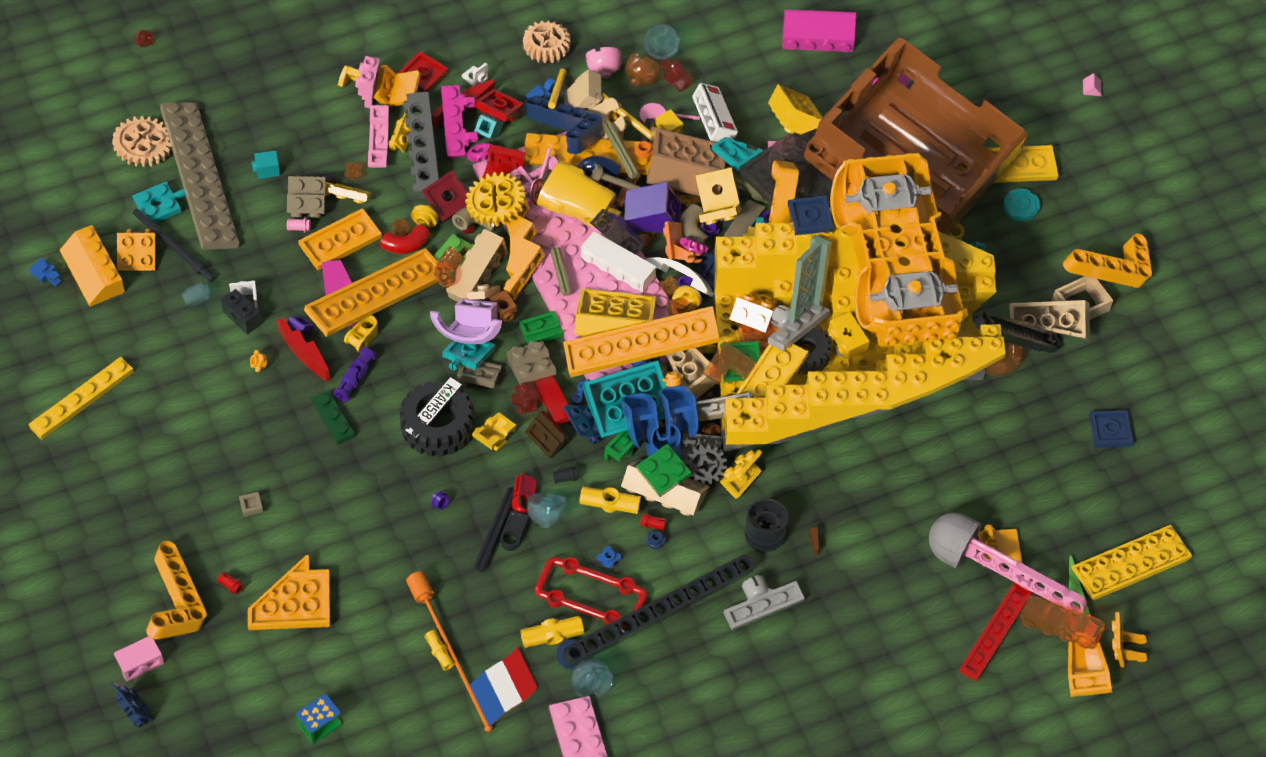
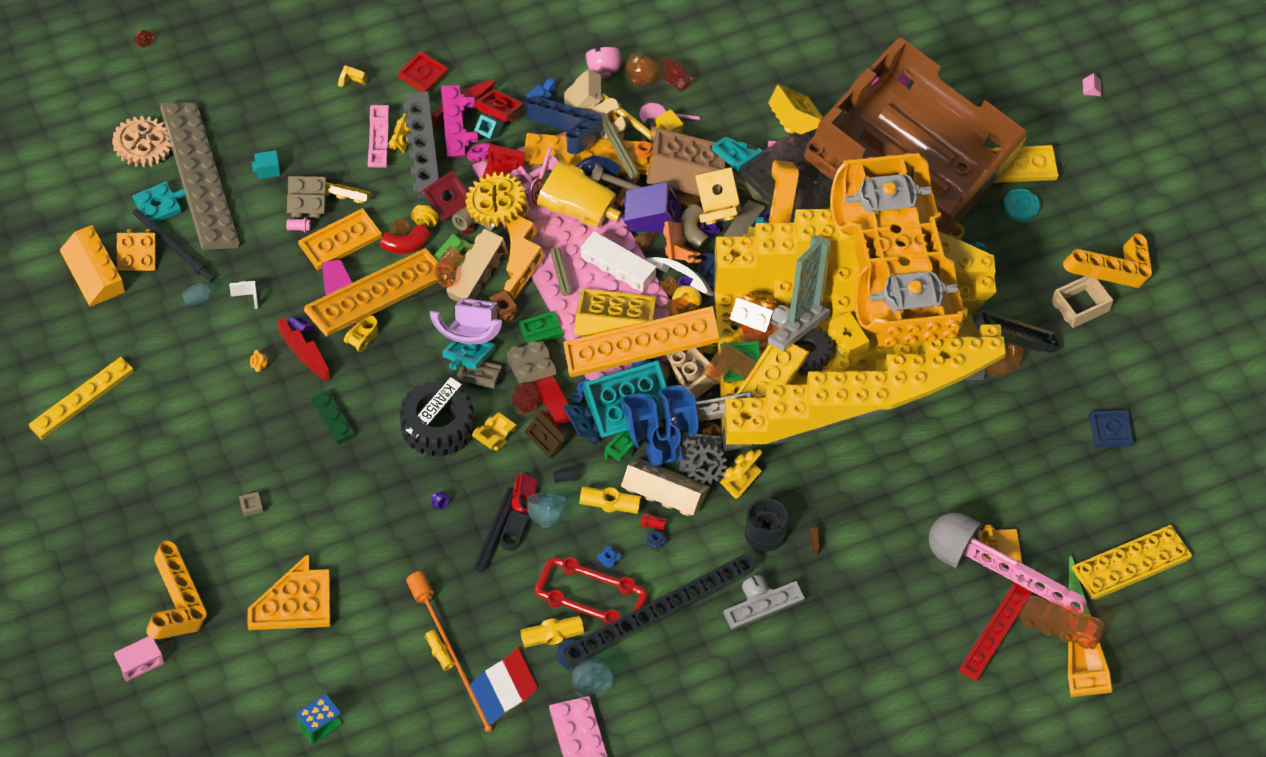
blue plate [29,257,62,286] -> none
dark blue hinge [112,682,154,728] -> none
red pin [217,571,244,594] -> none
black brick [221,289,262,335] -> none
dark purple piece [333,347,376,402] -> none
clear orange plate [344,162,363,180] -> none
bright pink plate [355,56,380,108] -> none
light orange bracket [373,65,421,107] -> none
white bracket [462,63,488,86] -> none
tan plate [467,284,500,300] -> none
light nougat gear [523,20,571,64] -> none
yellow bar [548,69,567,108] -> none
clear smoke slope [590,209,644,255] -> none
green plate [636,444,691,497] -> none
clear light blue cylinder [643,24,679,60] -> none
light orange plate [662,372,684,387] -> none
dark pink gear [679,237,709,254] -> none
white brick [692,83,737,142] -> none
dark pink slope [782,10,856,52] -> none
dark blue plate [788,196,834,236] -> none
tan wedge [1010,300,1090,340] -> none
light orange plate [1112,612,1147,667] -> none

